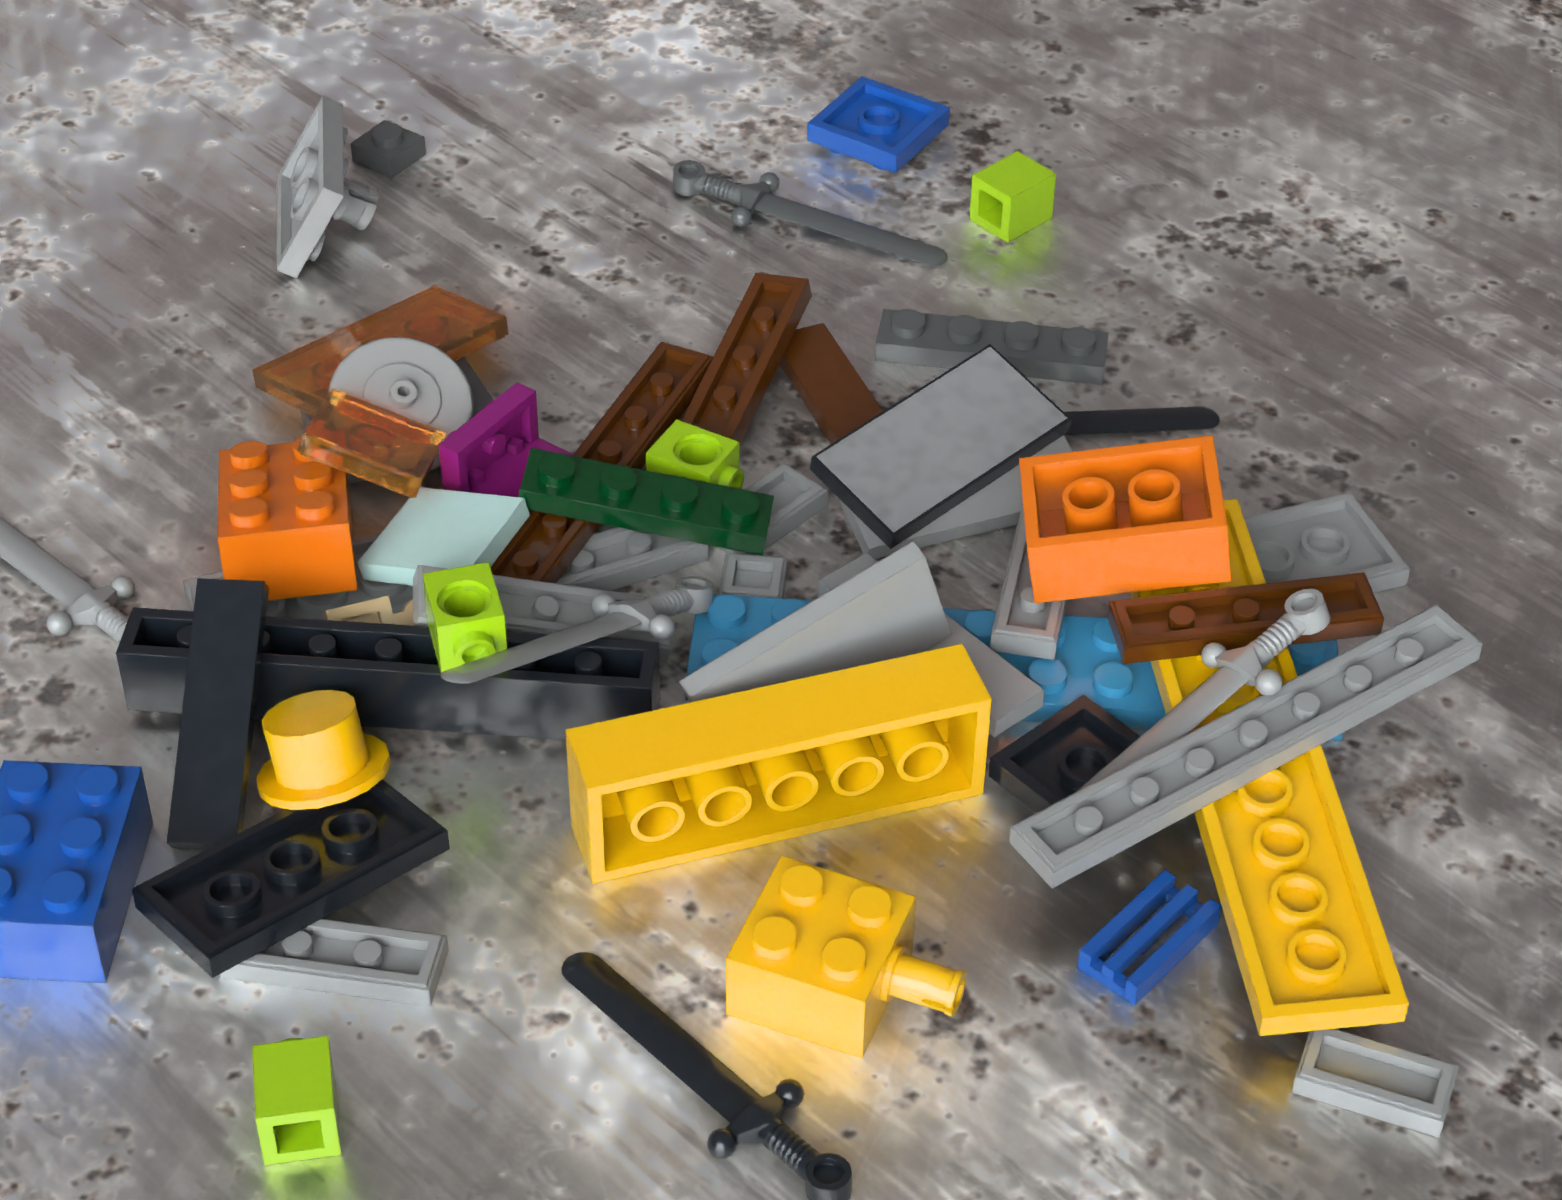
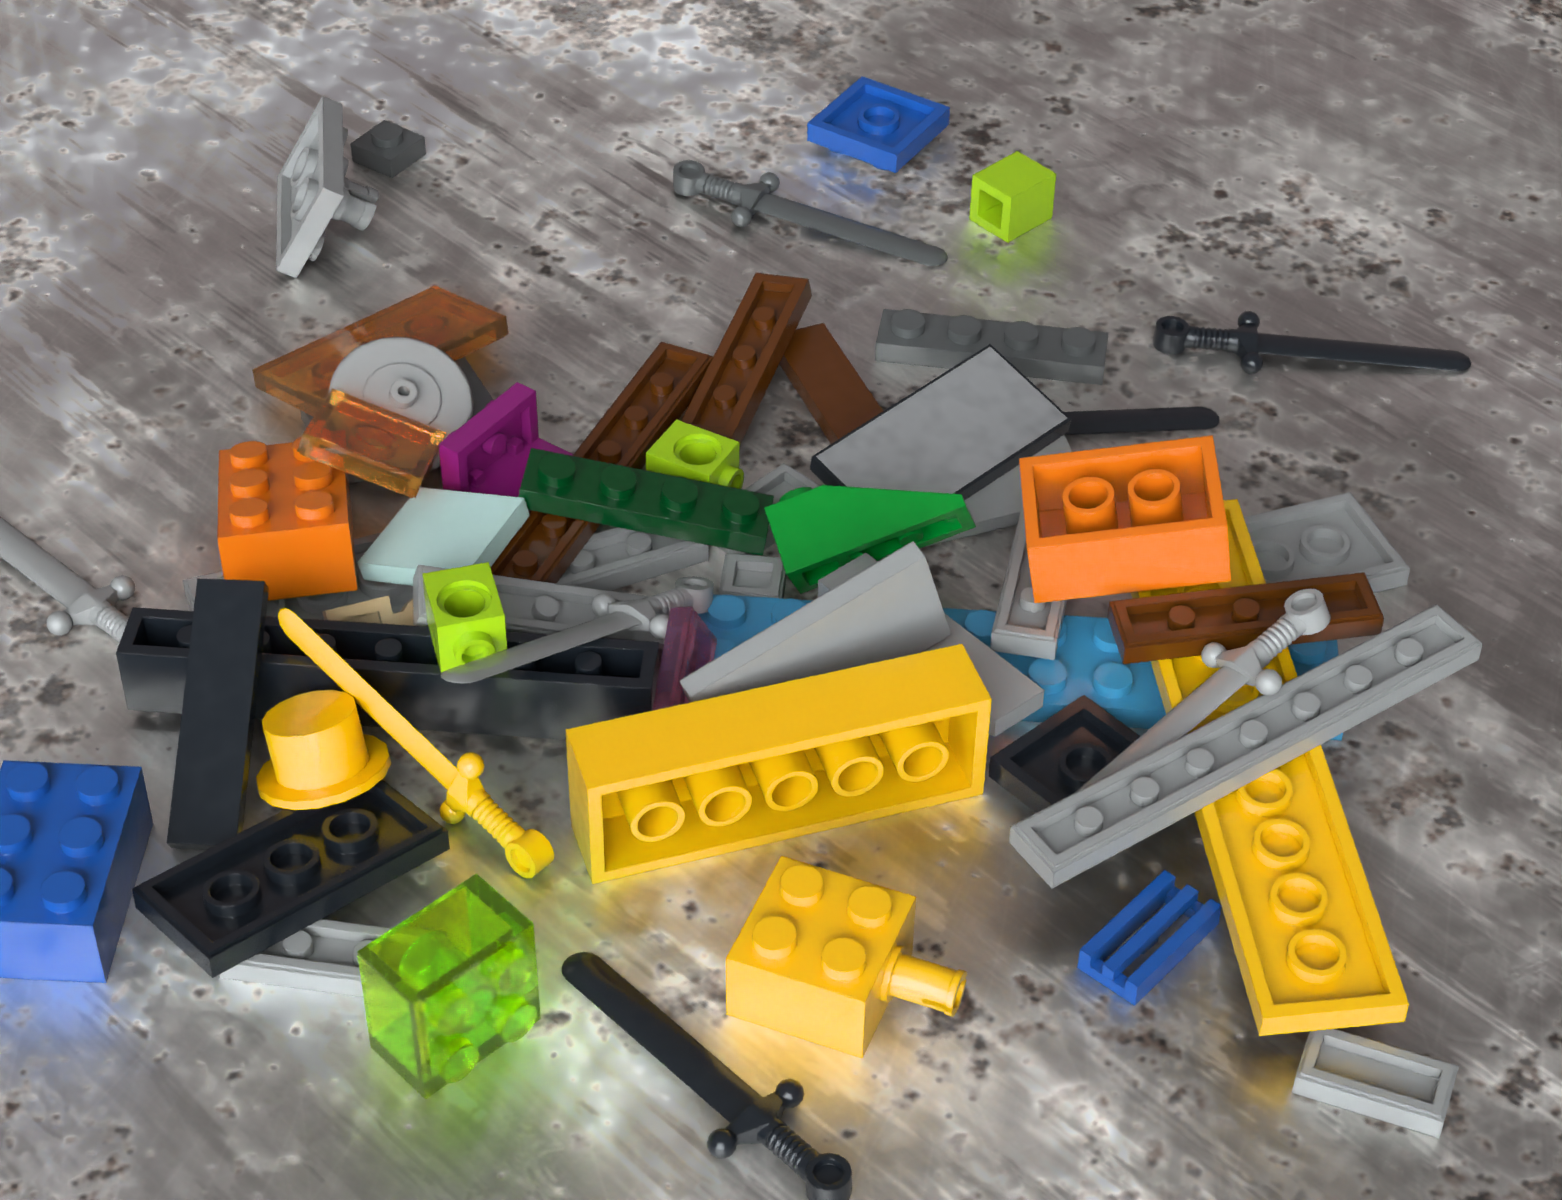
lime brick [252,1035,341,1166] -> none
none -> yellow sword [278,608,554,879]
none -> clear neon green brick [357,873,541,1099]
none -> clear pink tile [652,607,717,711]
none -> green slope [764,485,976,594]
none -> black sword [1152,311,1471,374]

